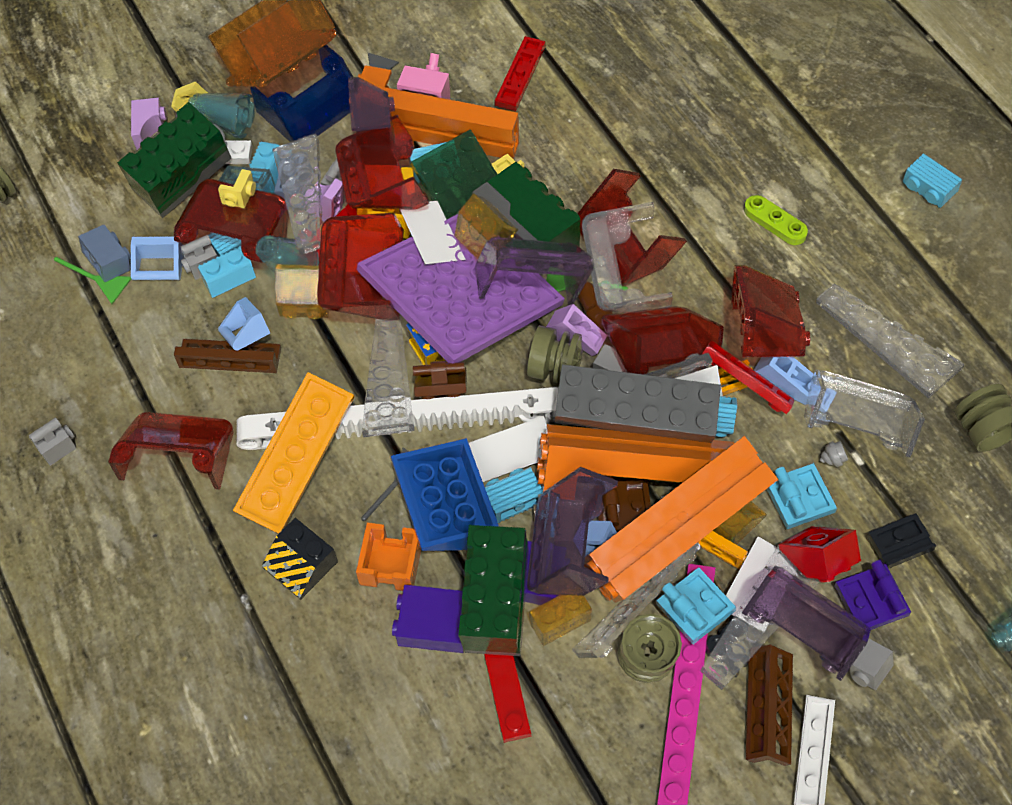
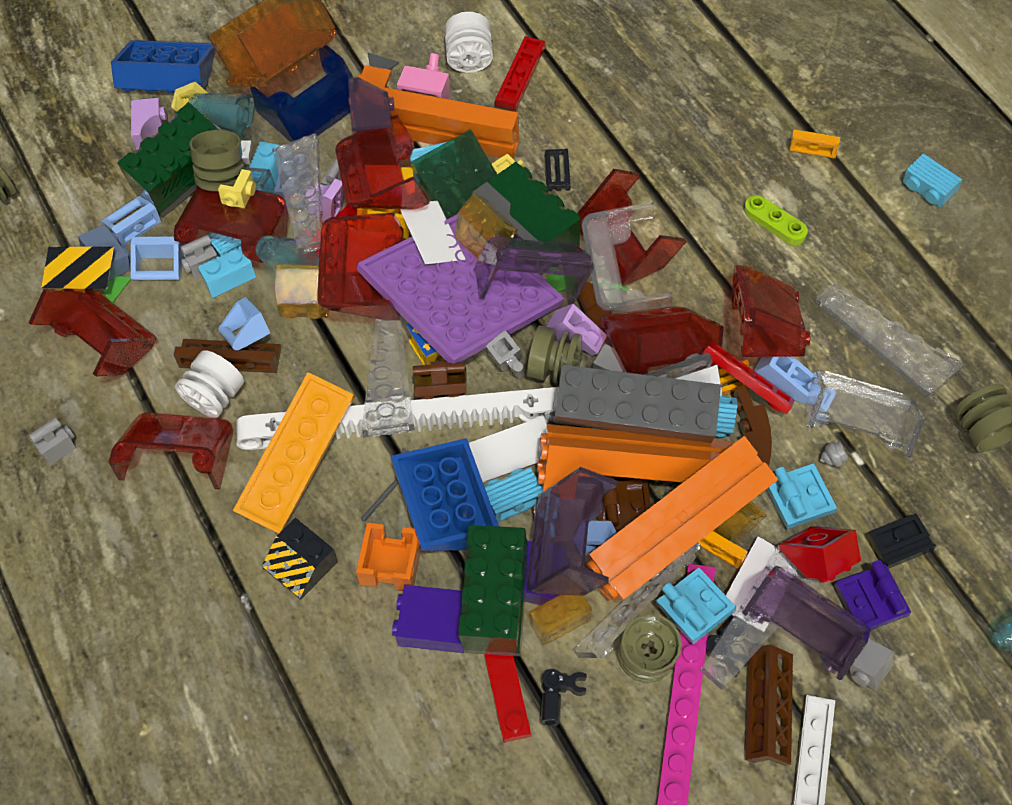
none -> clear red windscreen [28,288,157,377]
none -> sticker [41,247,114,289]
none -> light blue tile [100,196,161,247]
none -> blue slope [111,40,216,93]
none -> white wheel [175,350,244,418]
none -> olive wheel [189,130,244,191]
none -> white wheel [444,12,493,73]
none -> light grey brick [486,330,525,379]
none -> black bar [541,669,587,726]
none -> black tile [545,149,571,191]
none -> reddish brown slope [734,385,772,467]
none -> light orange tile [789,130,840,158]

